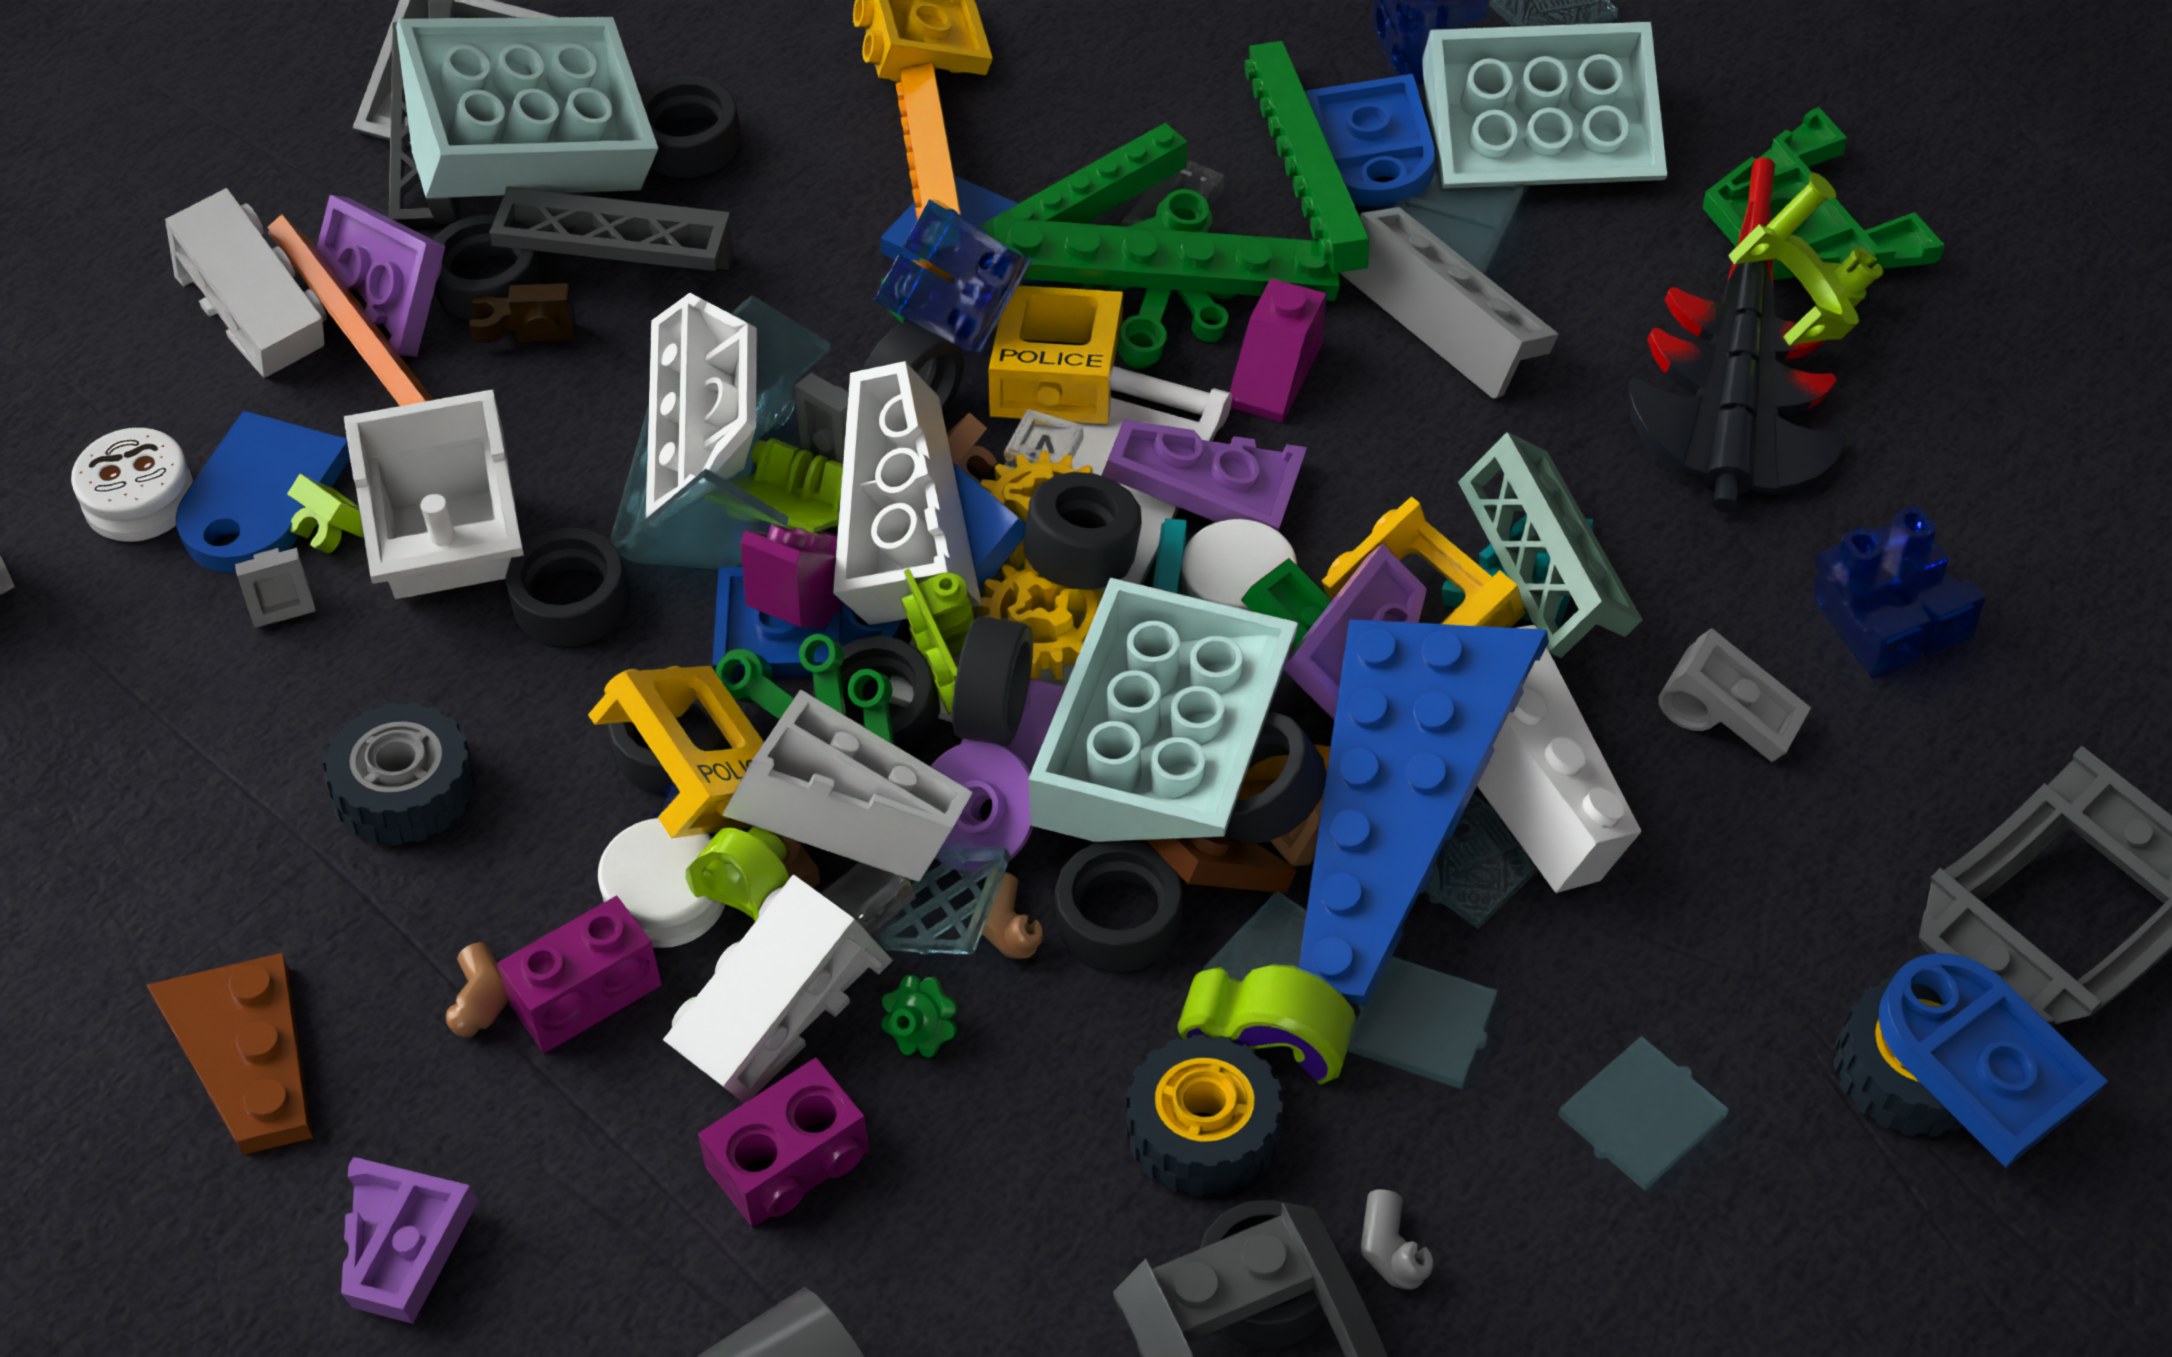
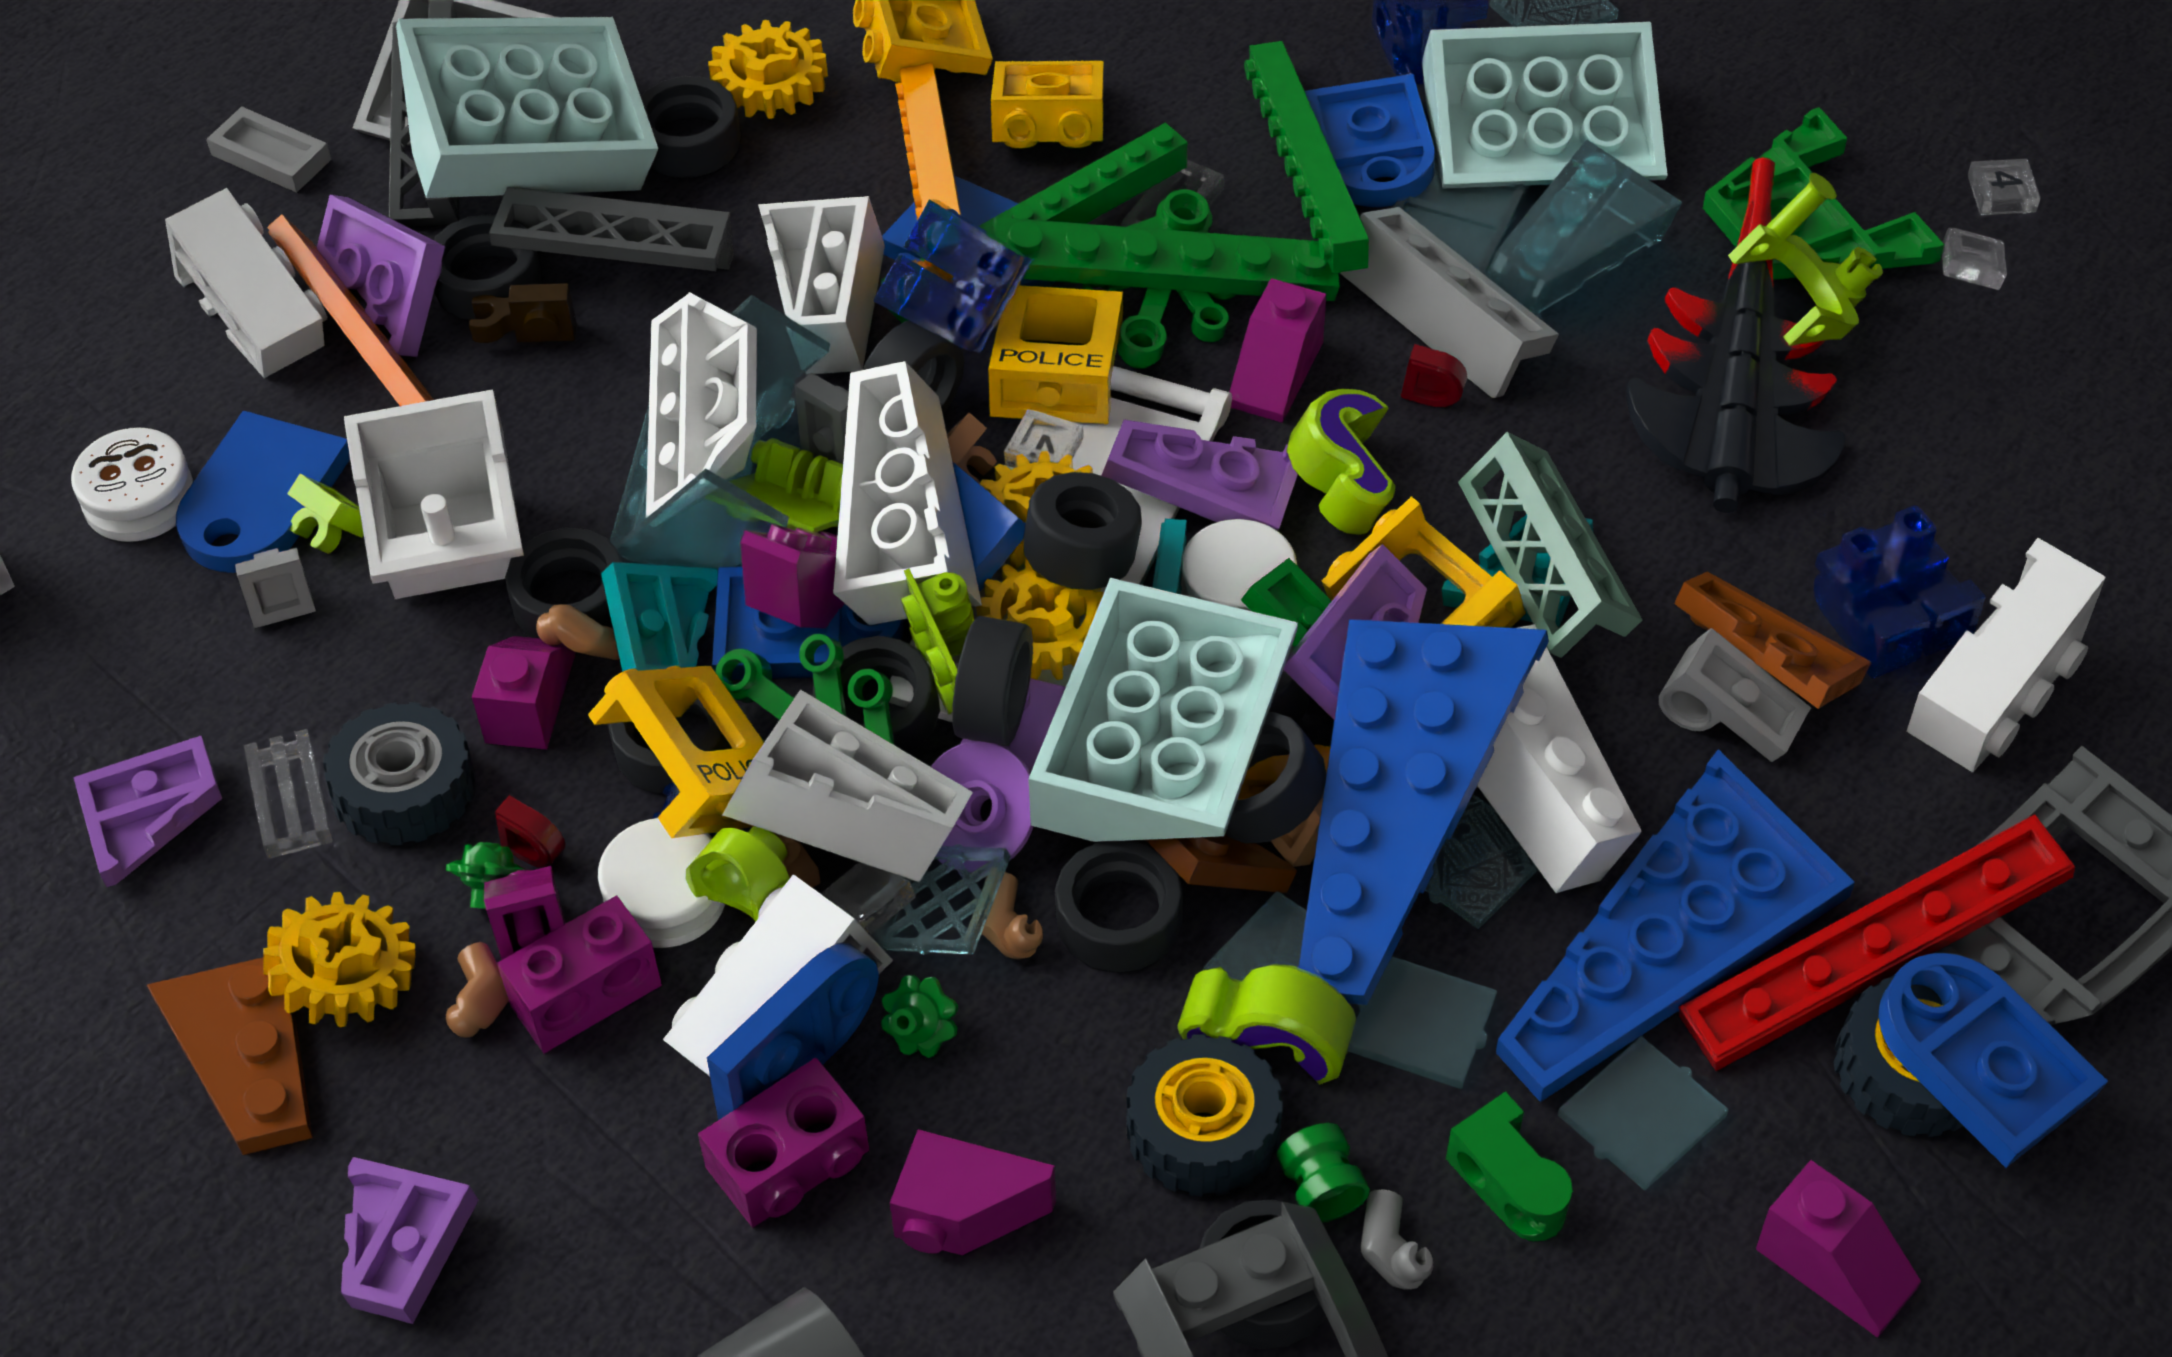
none -> medium lavender wing [73,736,222,888]
none -> light grey tile [206,106,331,193]
none -> clear tile [243,729,333,859]
none -> yellow gear [263,892,415,1027]
none -> green plant [446,842,526,909]
none -> magenta slope [472,636,576,750]
none -> magenta slope [484,866,566,960]
none -> dark red tile [495,795,566,868]
none -> medium nougat arm [536,604,620,660]
none -> teal wing [601,562,718,672]
none -> blue tile [707,943,879,1120]
none -> yellow gear [708,20,828,119]
none -> white wedge [758,196,885,374]
none -> magenta slope [890,1129,1056,1255]
none -> yellow plate [991,61,1104,148]
none -> green wheel [1277,1123,1370,1223]
none -> lime animal [1286,389,1395,535]
none -> dark red tile [1401,344,1467,407]
none -> green leg [1446,1091,1573,1241]
none -> clear light blue wedge [1486,140,1682,315]
none -> blue wing [1496,749,1855,1102]
none -> dark orange wing [1674,571,1871,709]
none -> red tile [1679,814,2075,1071]
none -> magenta slope [1756,1160,1921,1338]
none -> white wedge [1906,538,2106,772]
none -> clear tile [1942,227,2007,290]
none -> clear tile [1968,159,2040,215]

